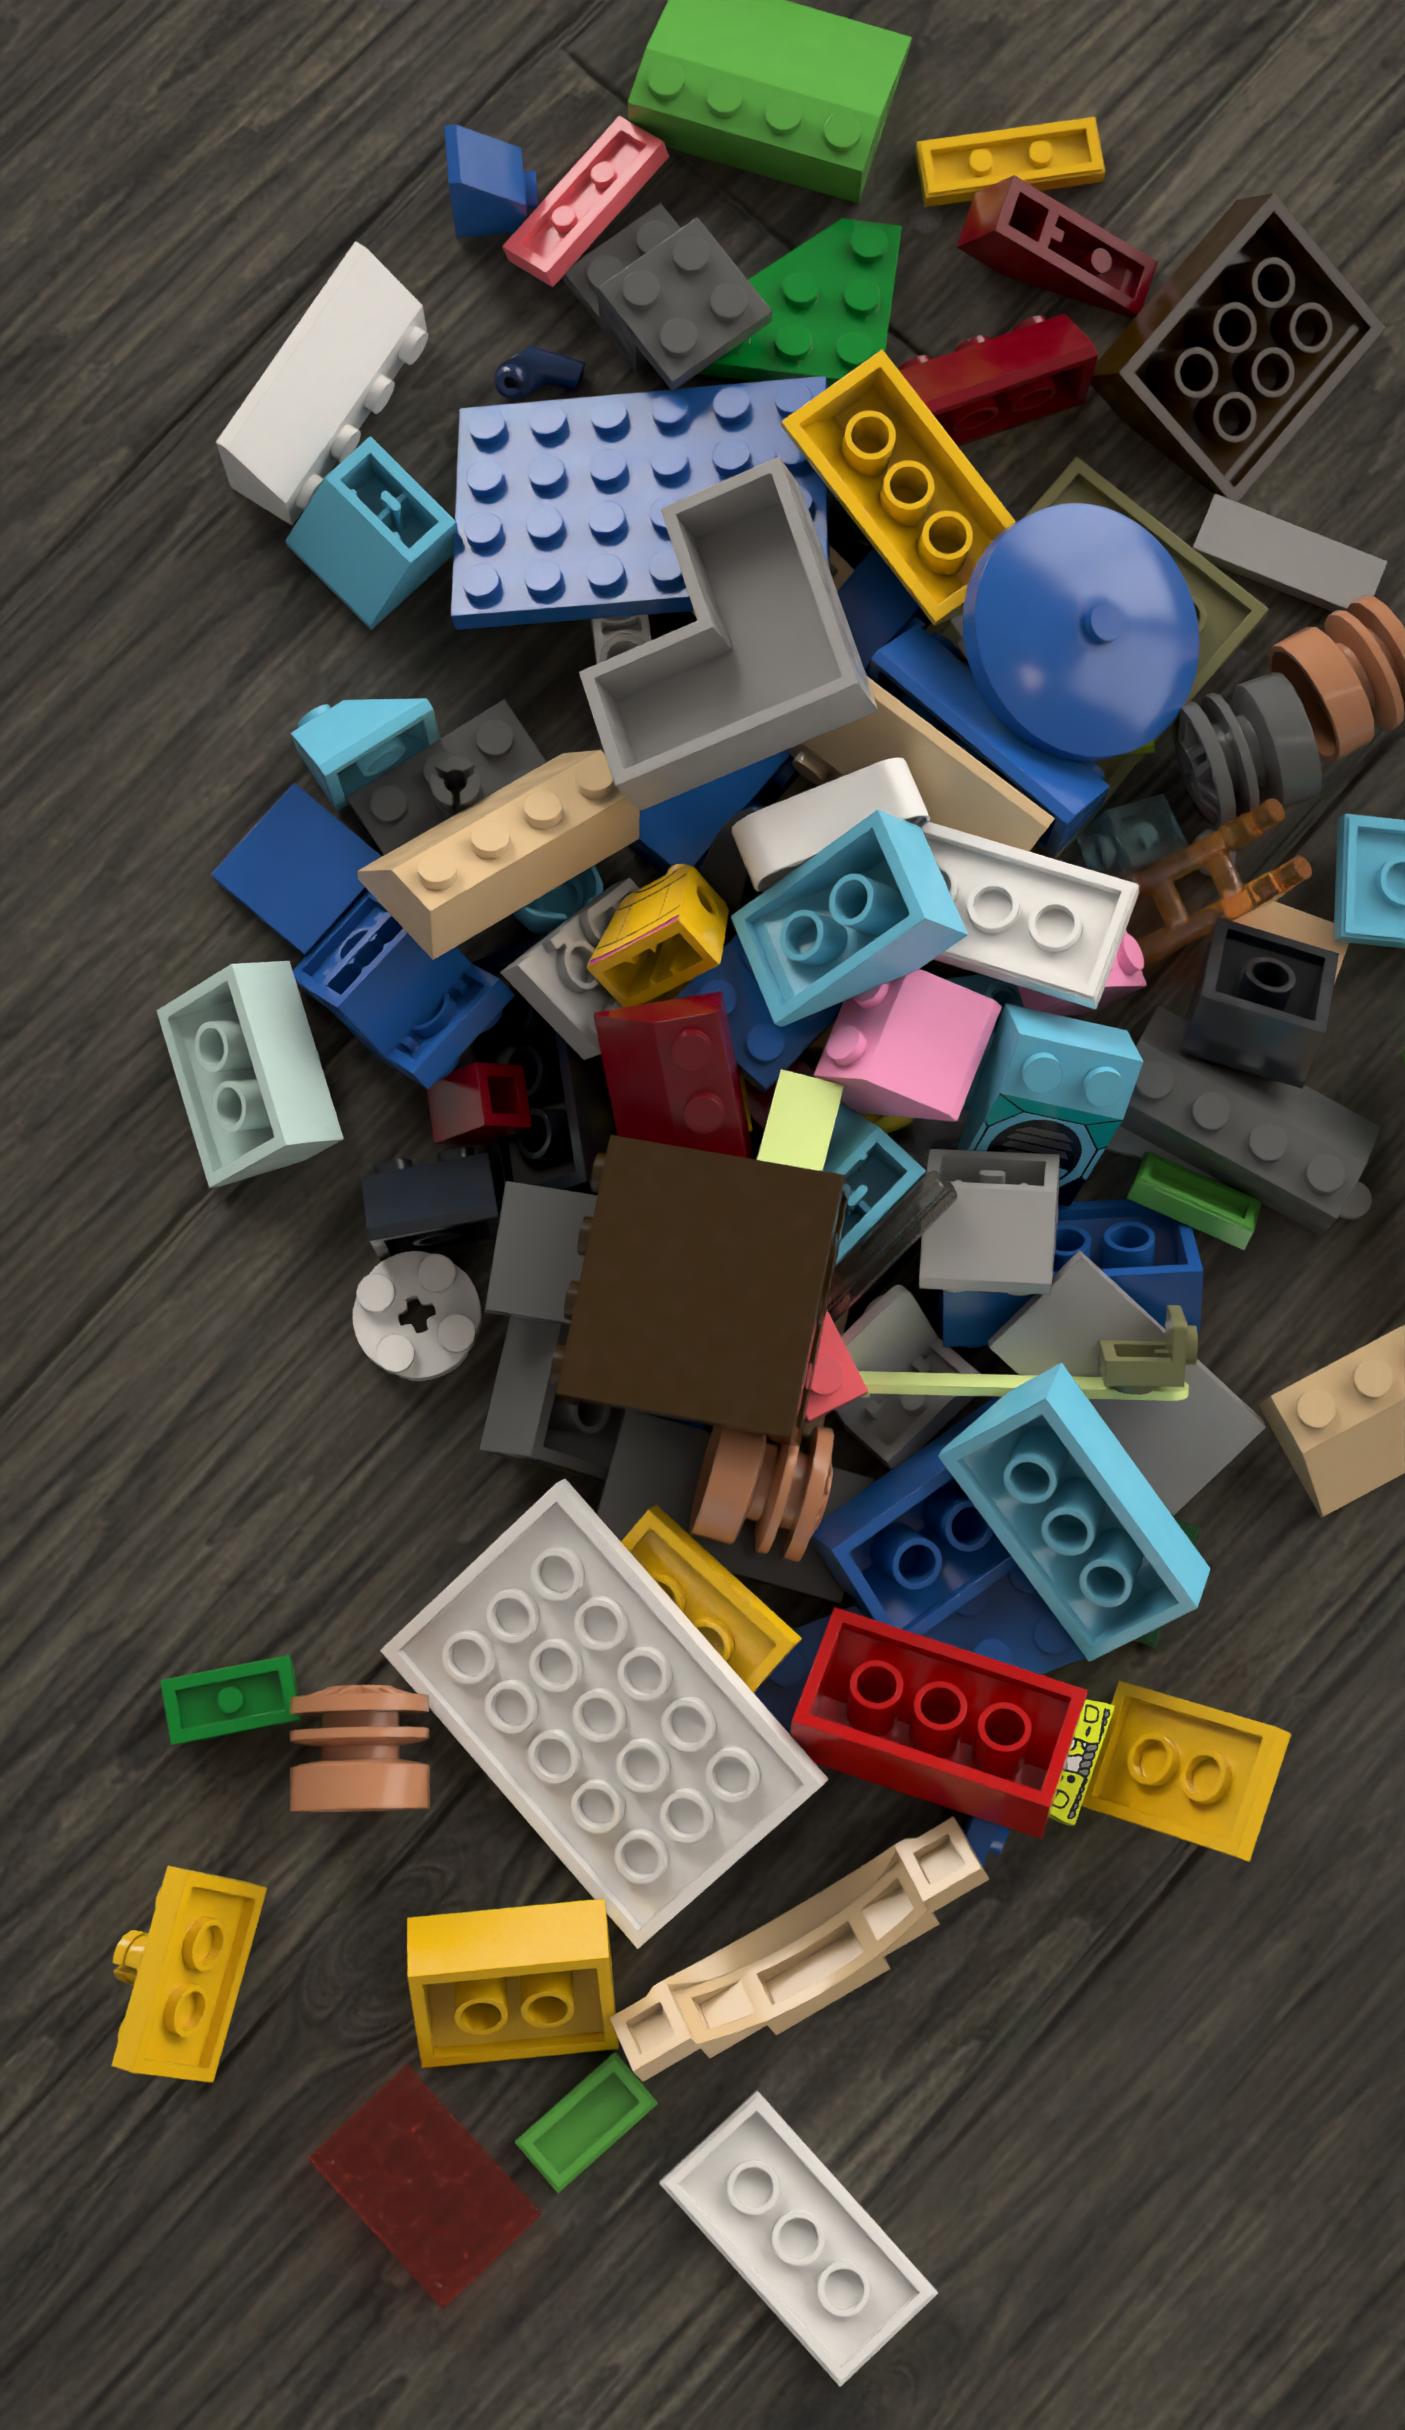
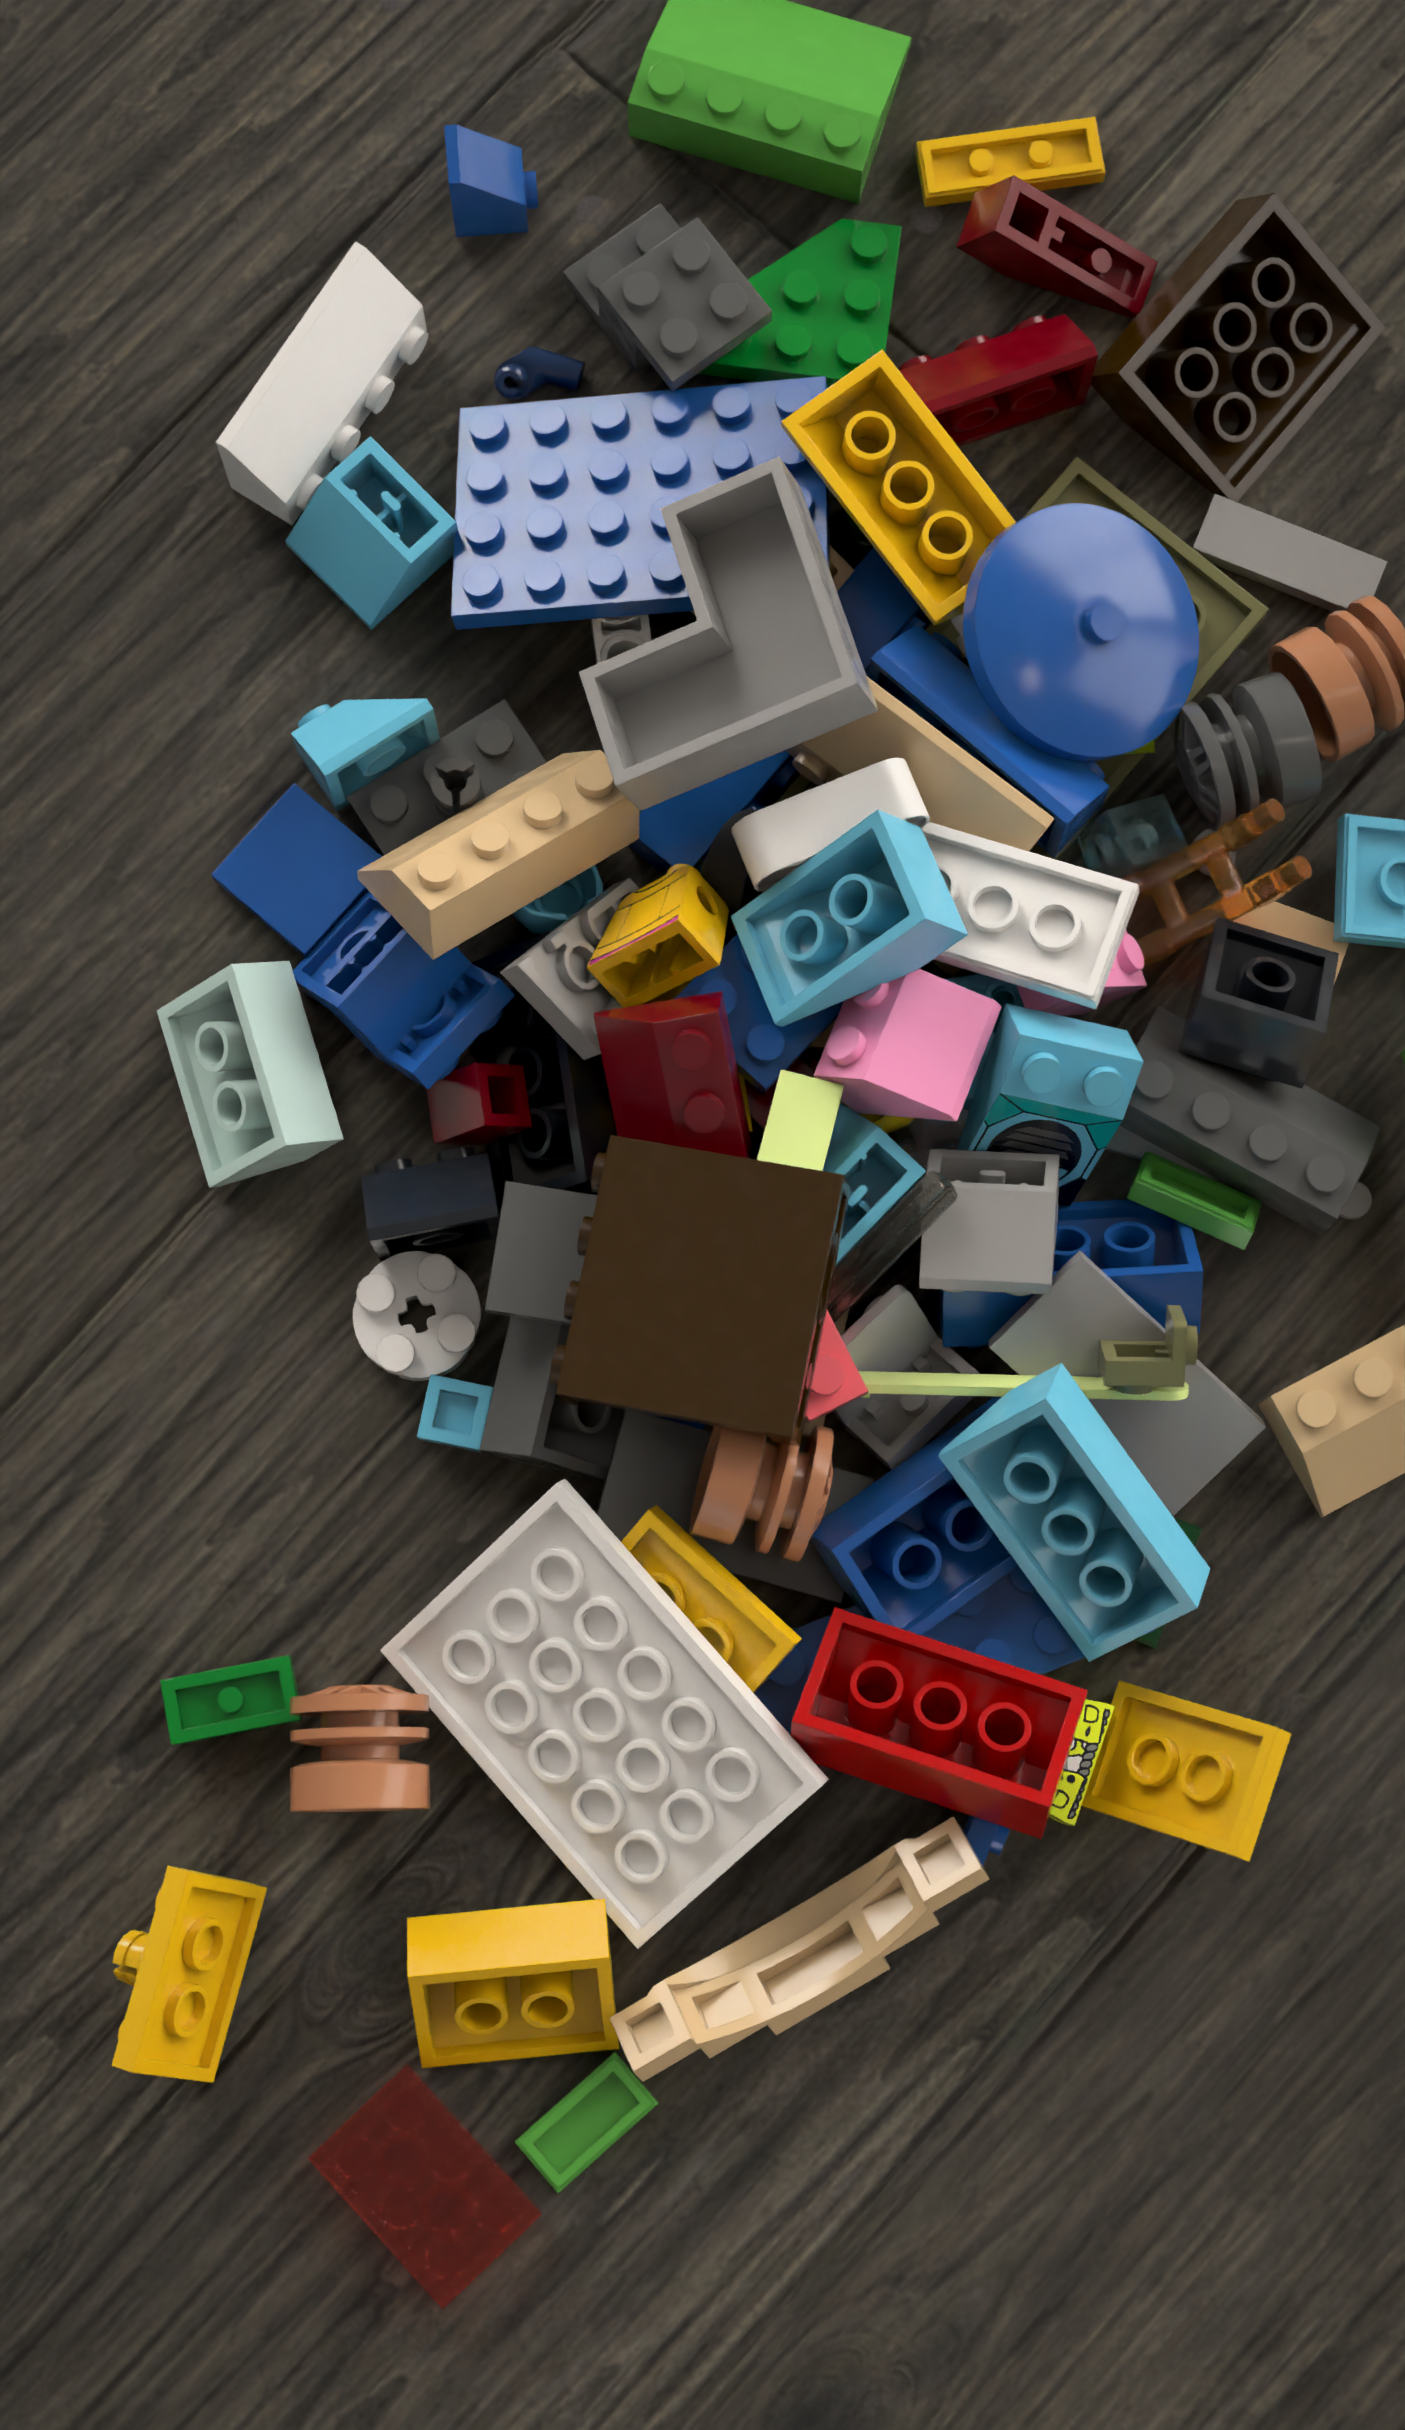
coral plate [502,116,669,288] -> none
white tile [659,2090,938,2387] -> none
none -> medium azure plate [417,1374,494,1453]

